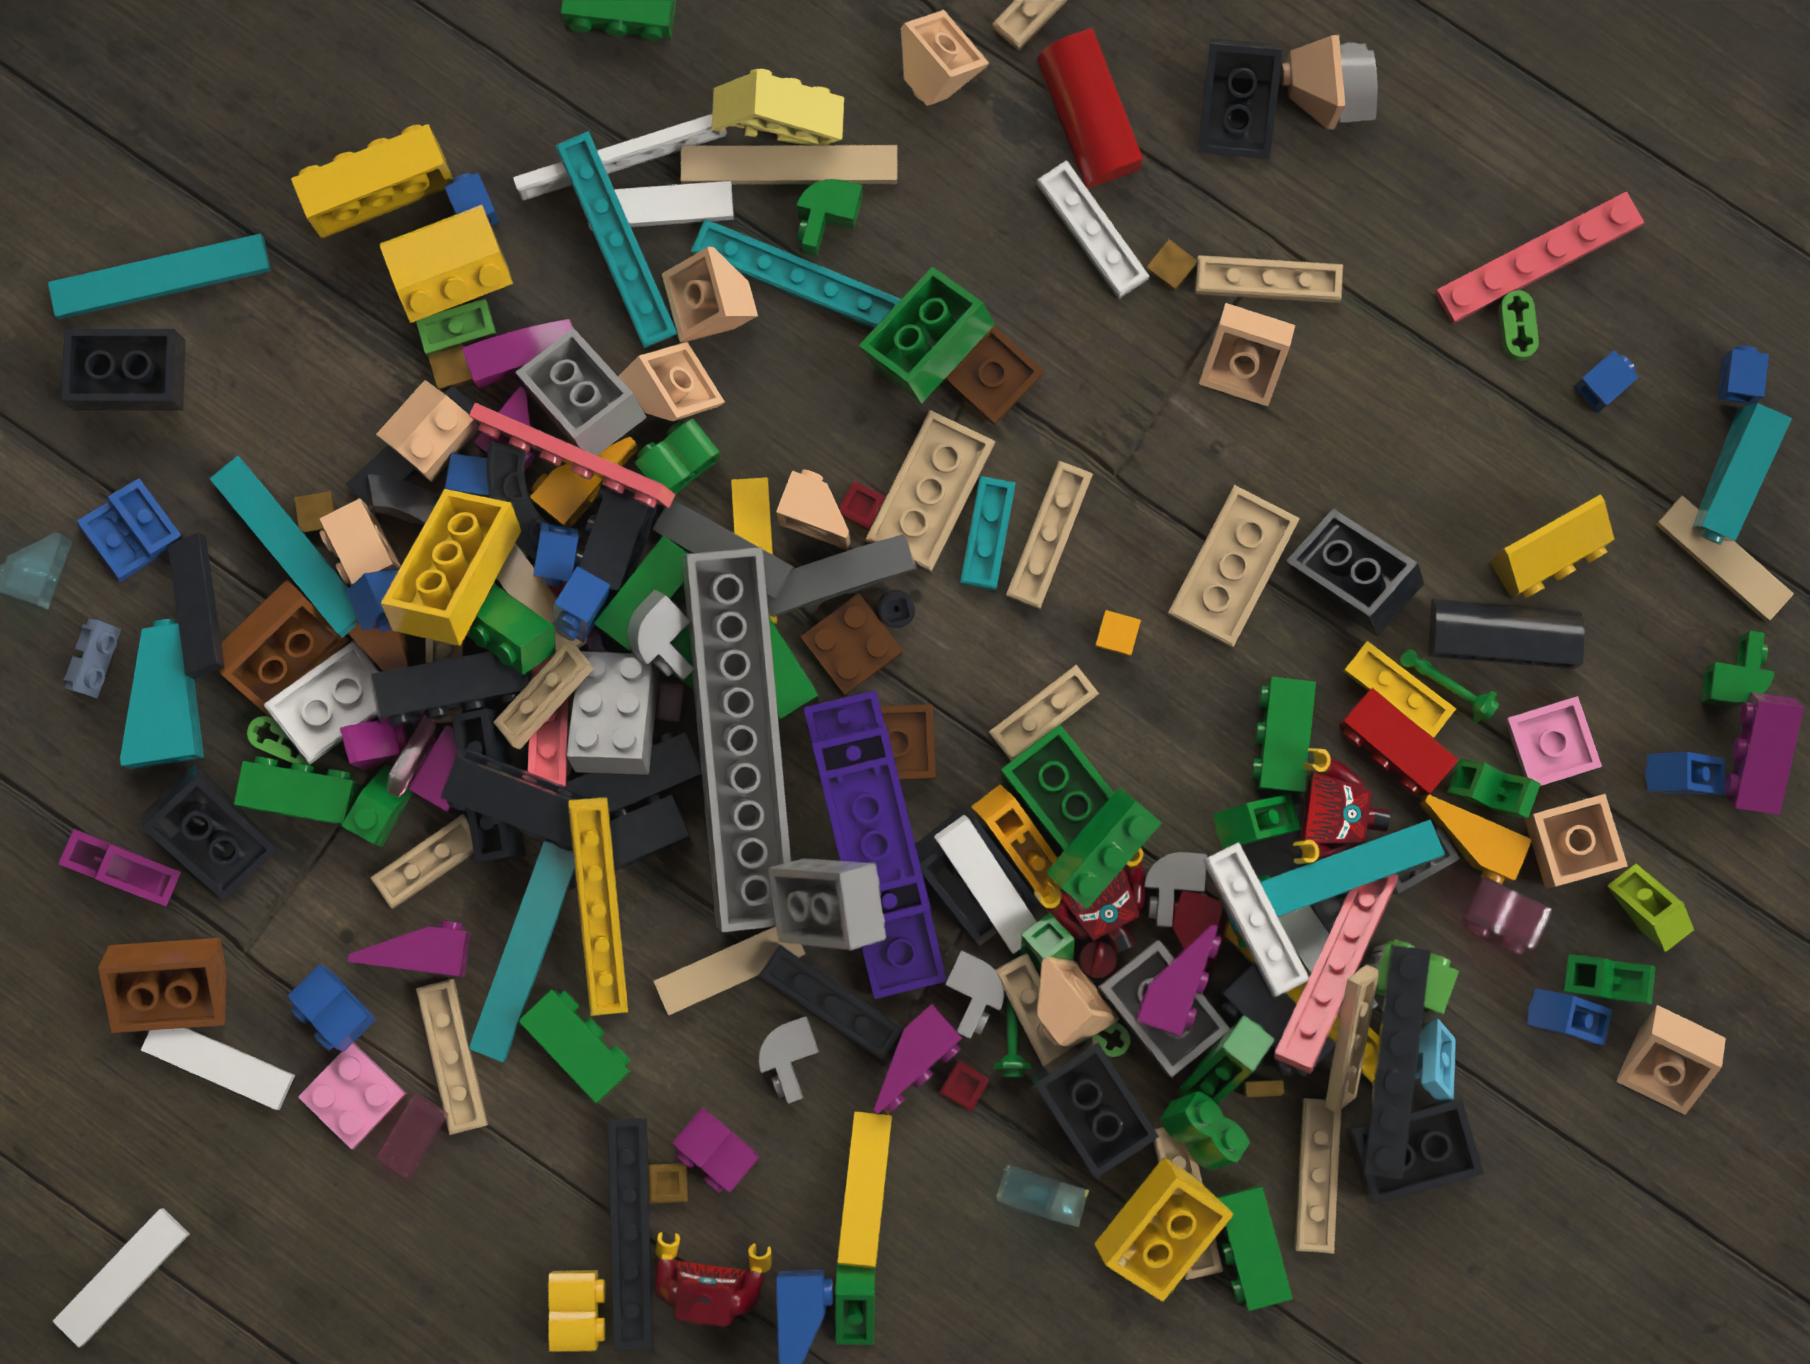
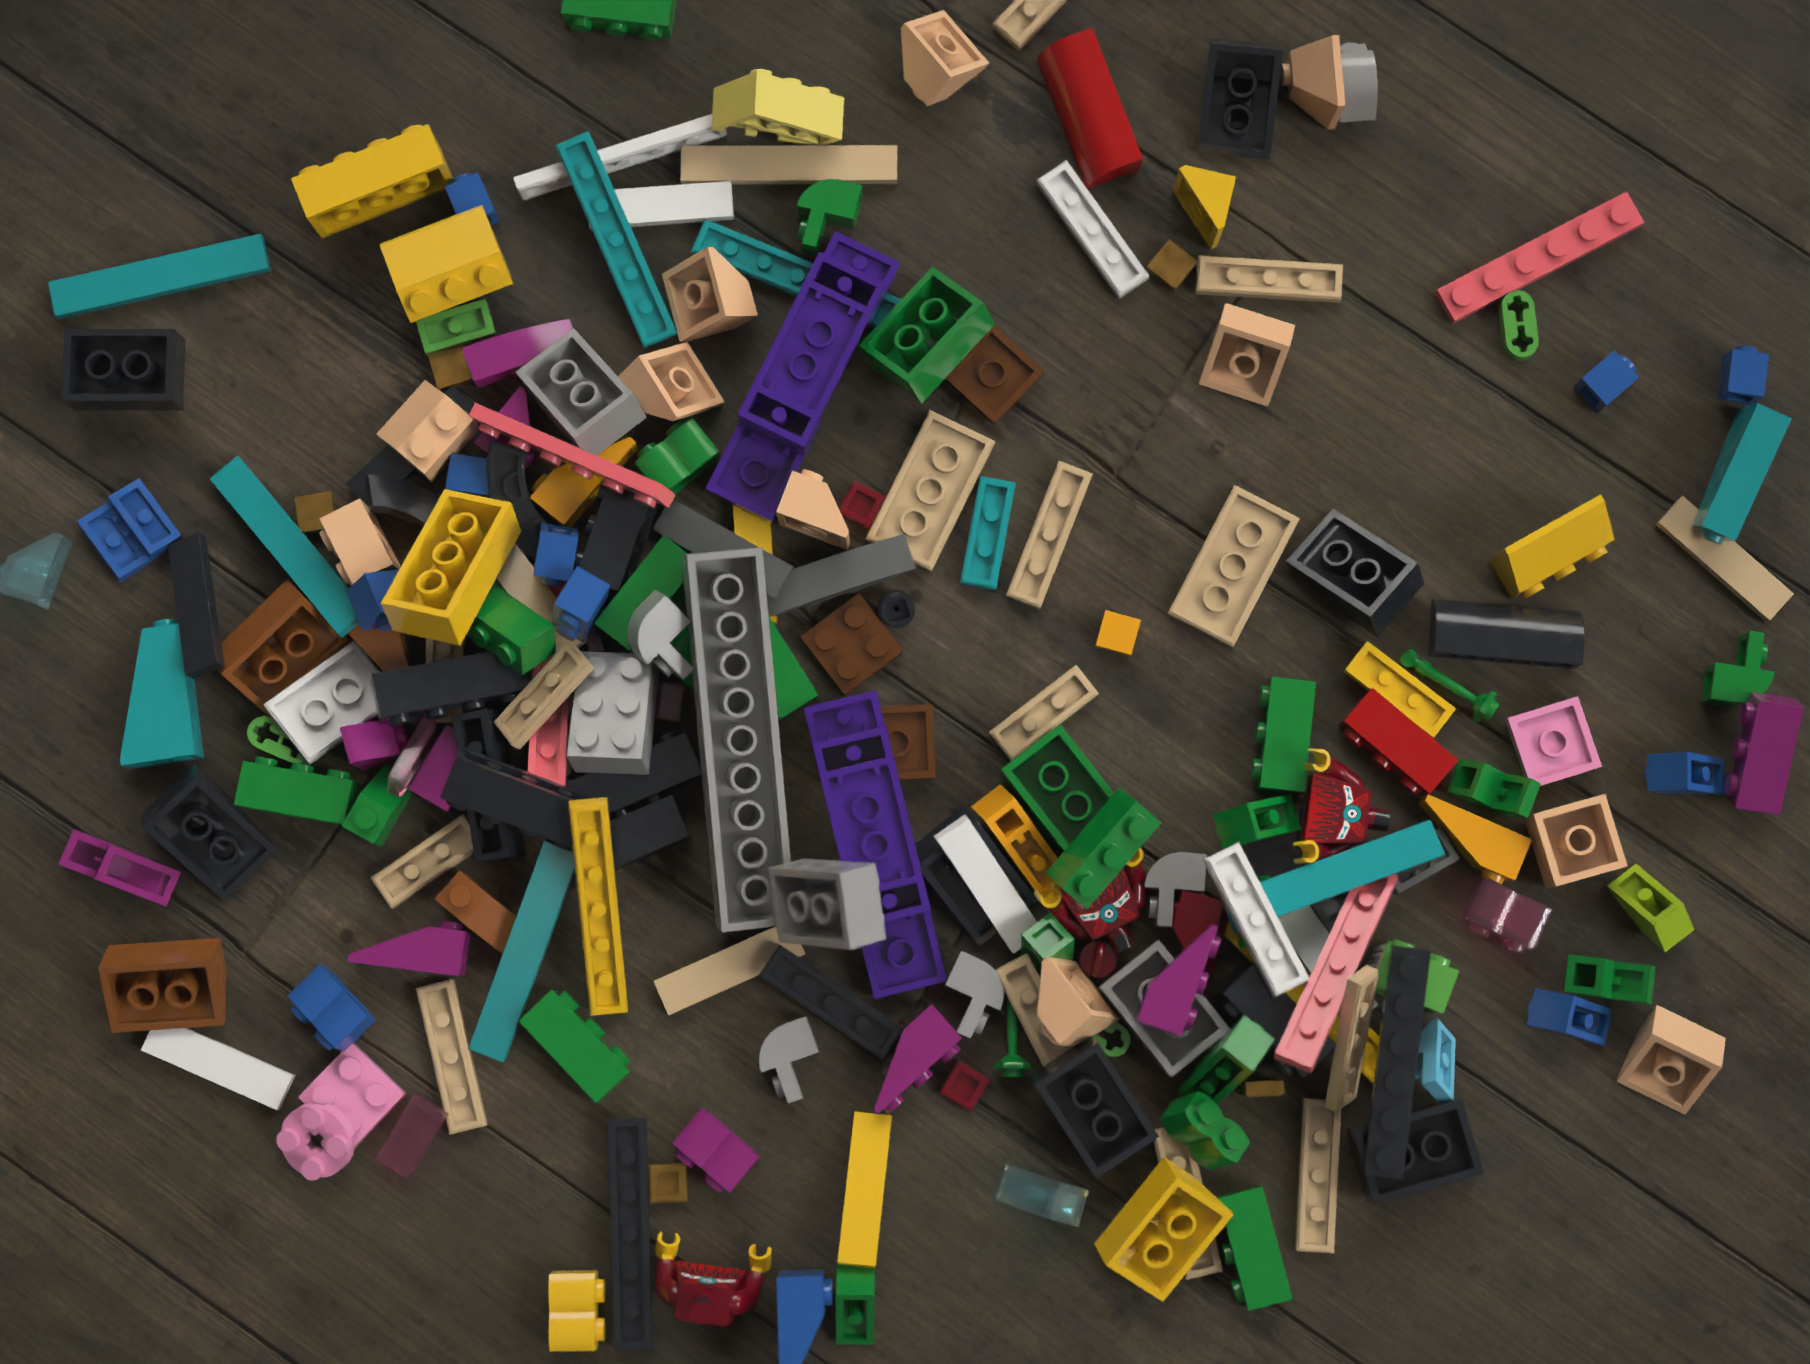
white tile [53,1208,190,1348] -> none
sand blue hinge [63,618,121,698] -> none
none -> bright pink plate [276,1102,355,1181]
none -> dark orange slope [435,870,550,954]
none -> dark purple bracket [706,231,900,523]
none -> yellow slope [1172,165,1236,250]

